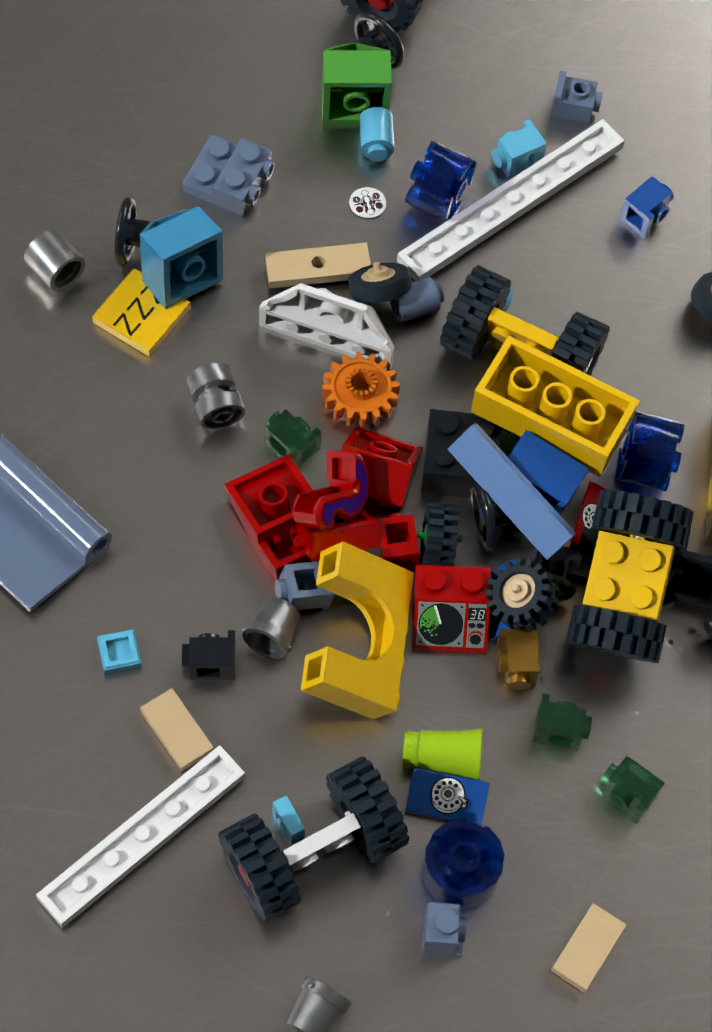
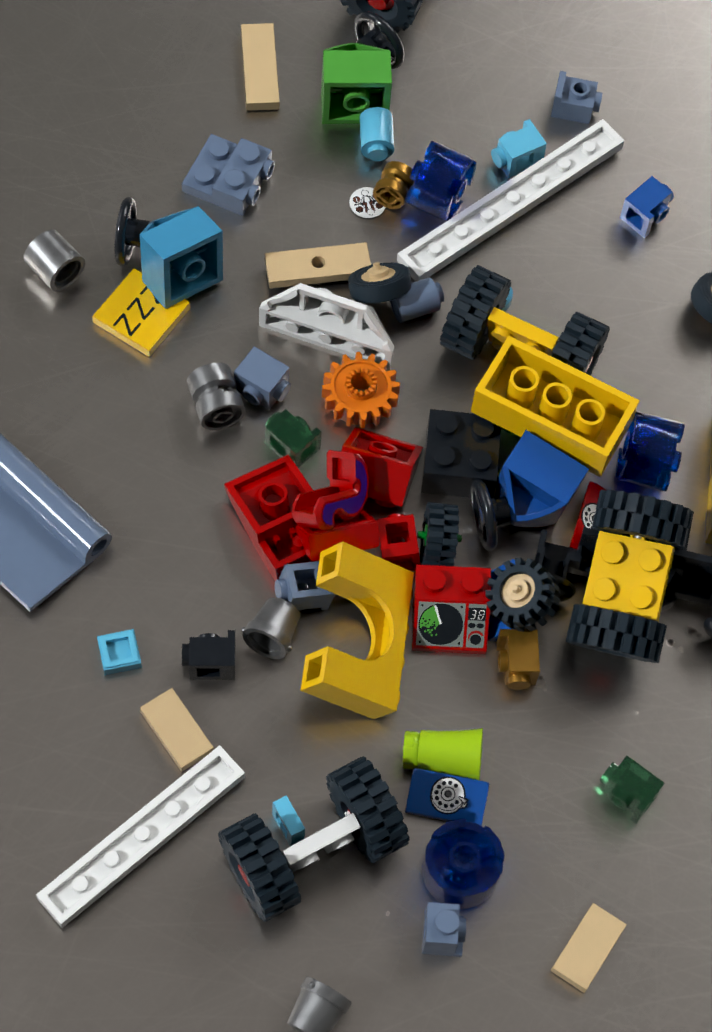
medium blue tile [447,423,577,560] -> none
clear green brick [532,693,592,751] -> none
none -> sand blue brick [234,346,291,410]
none -> tan tile [241,23,280,111]
none -> pearl gold wheel [373,161,416,209]

